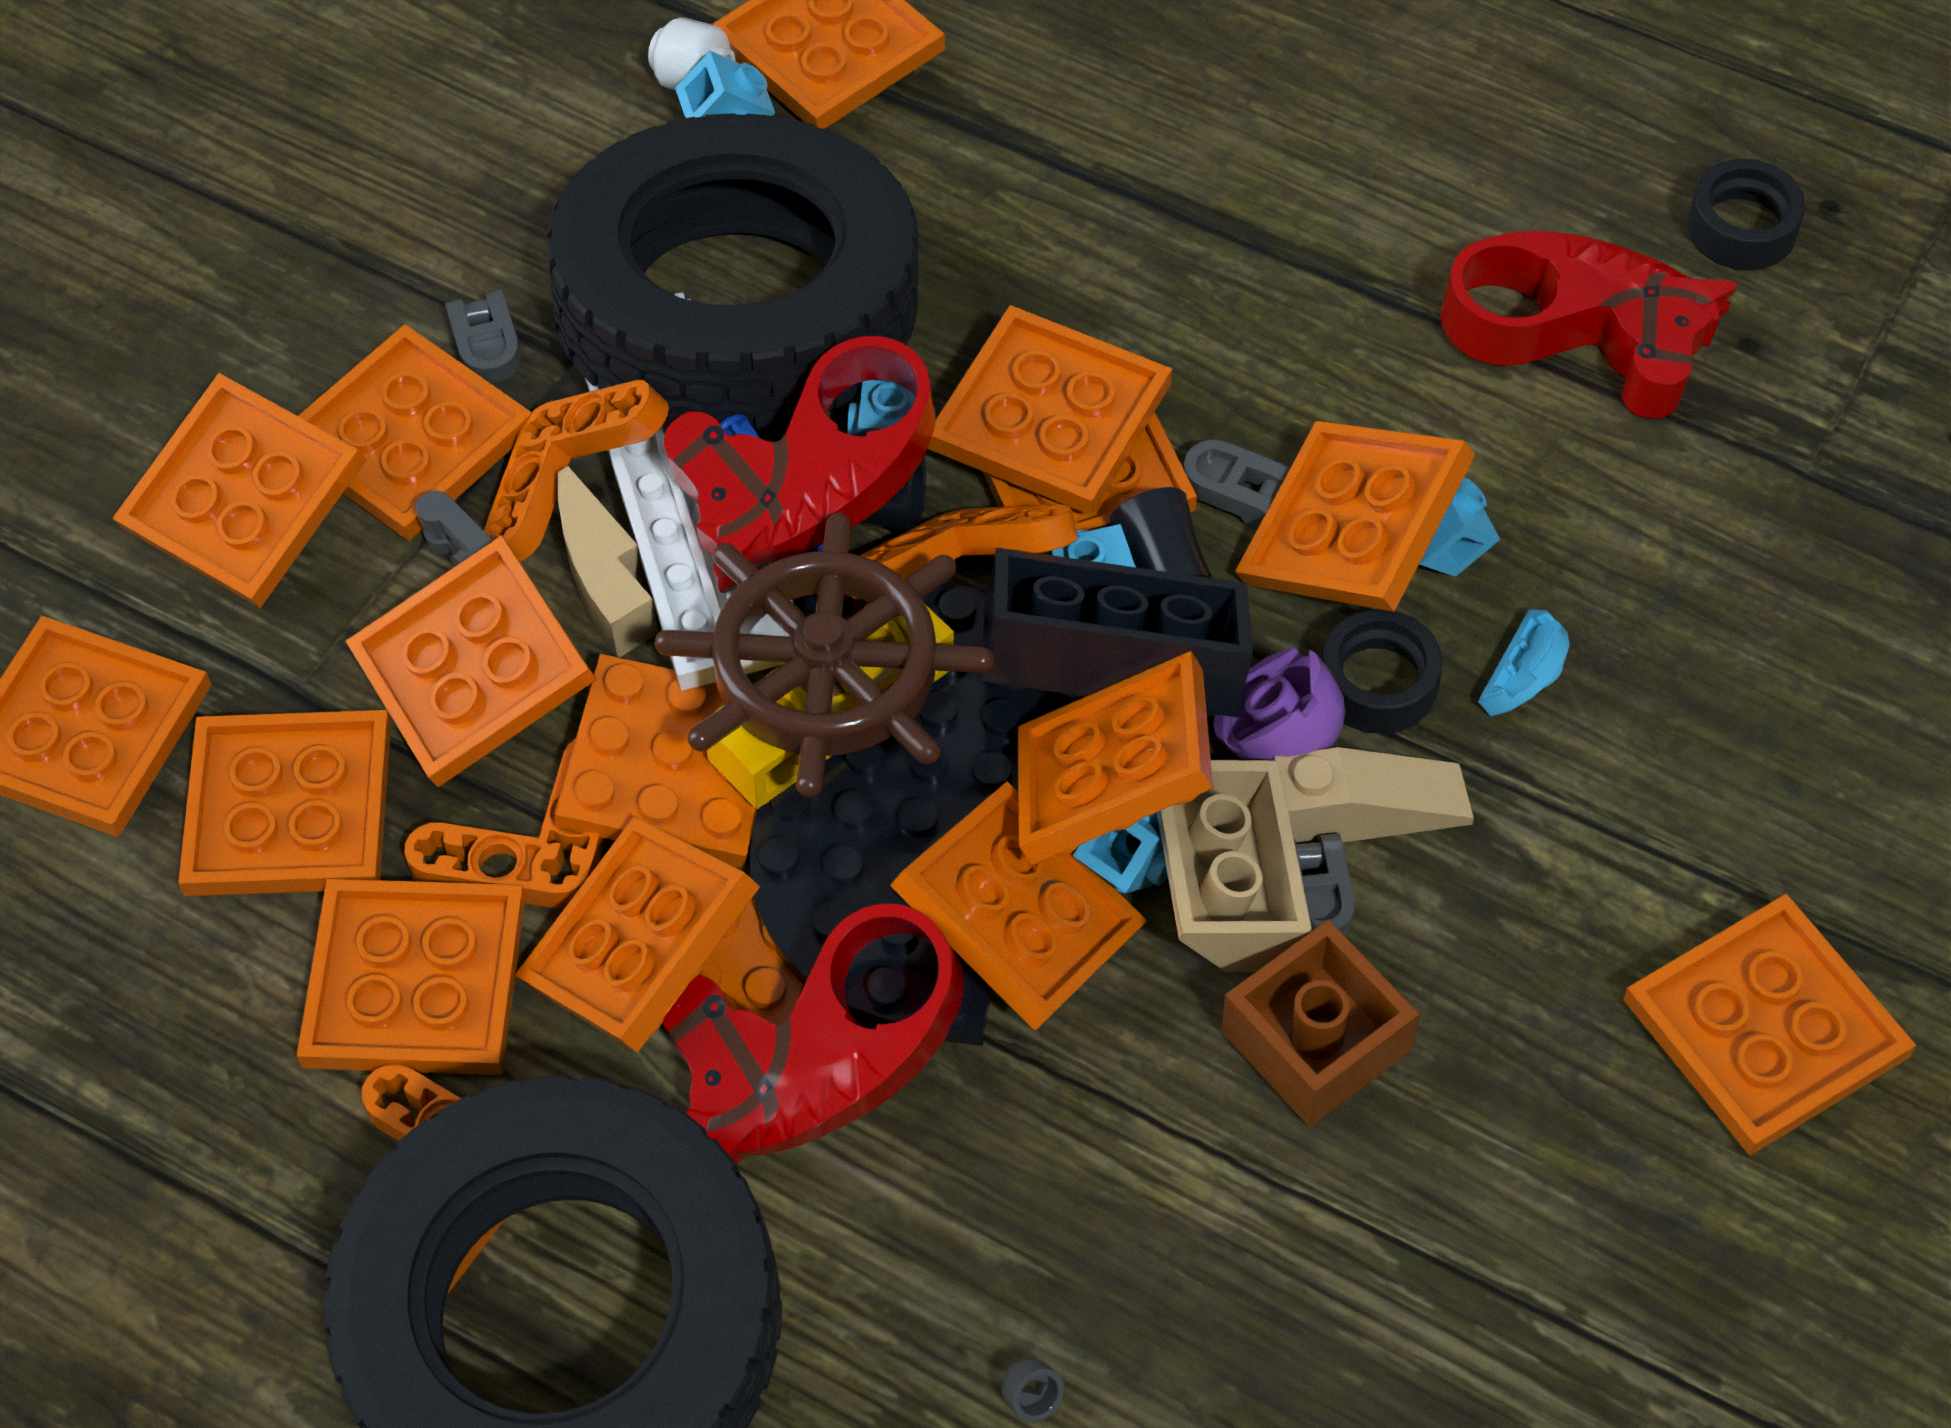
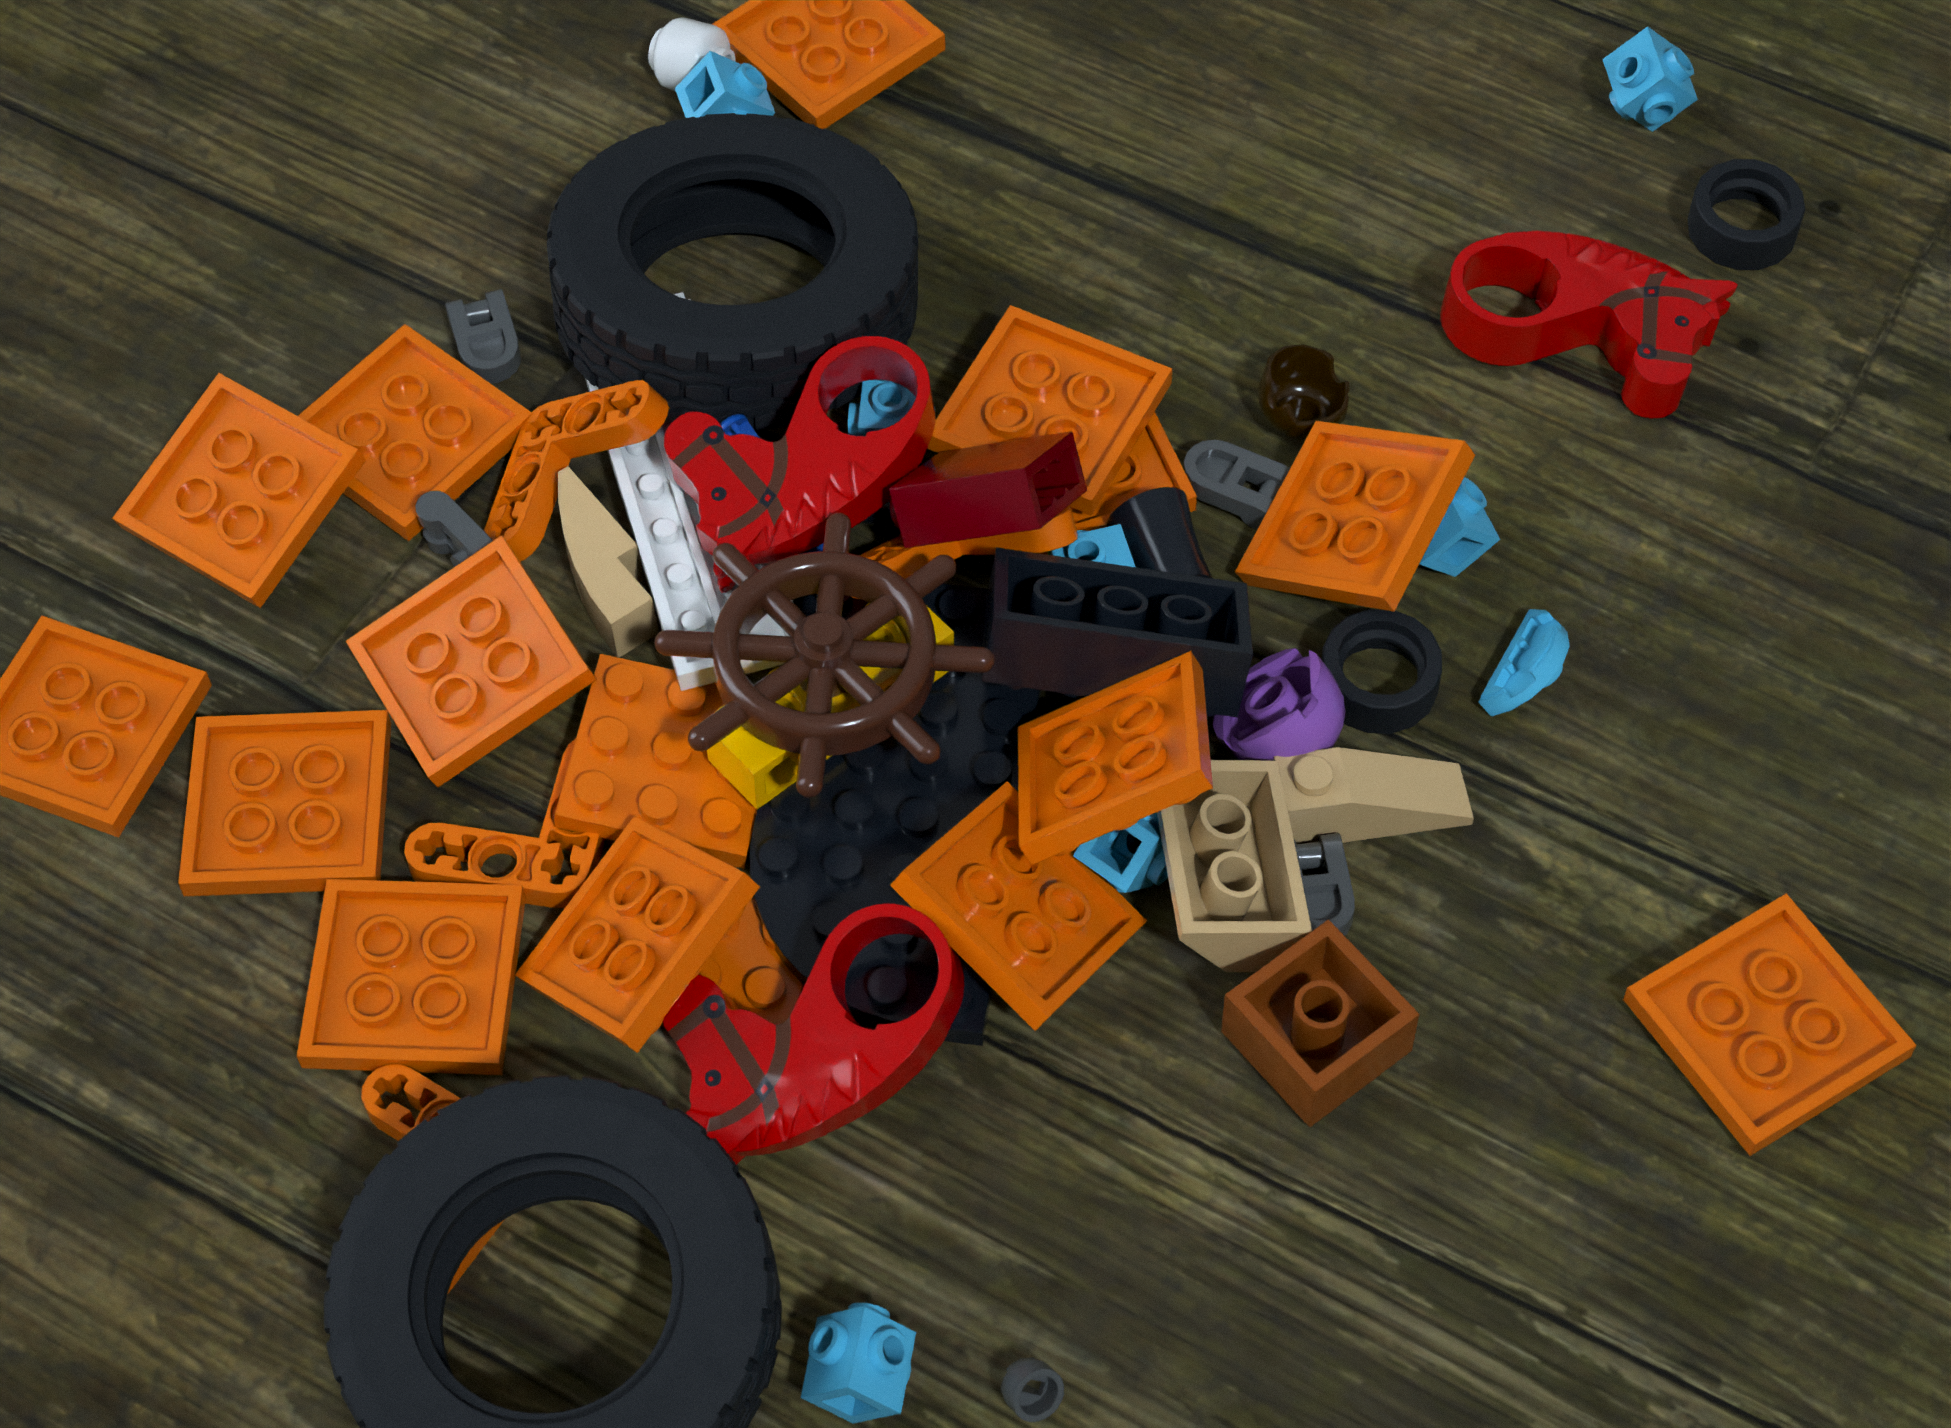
none -> medium azure brick [801,1303,916,1424]
none -> dark red brick [889,431,1087,548]
none -> dark brown hair [1258,344,1350,440]
none -> medium azure brick [1603,26,1698,132]

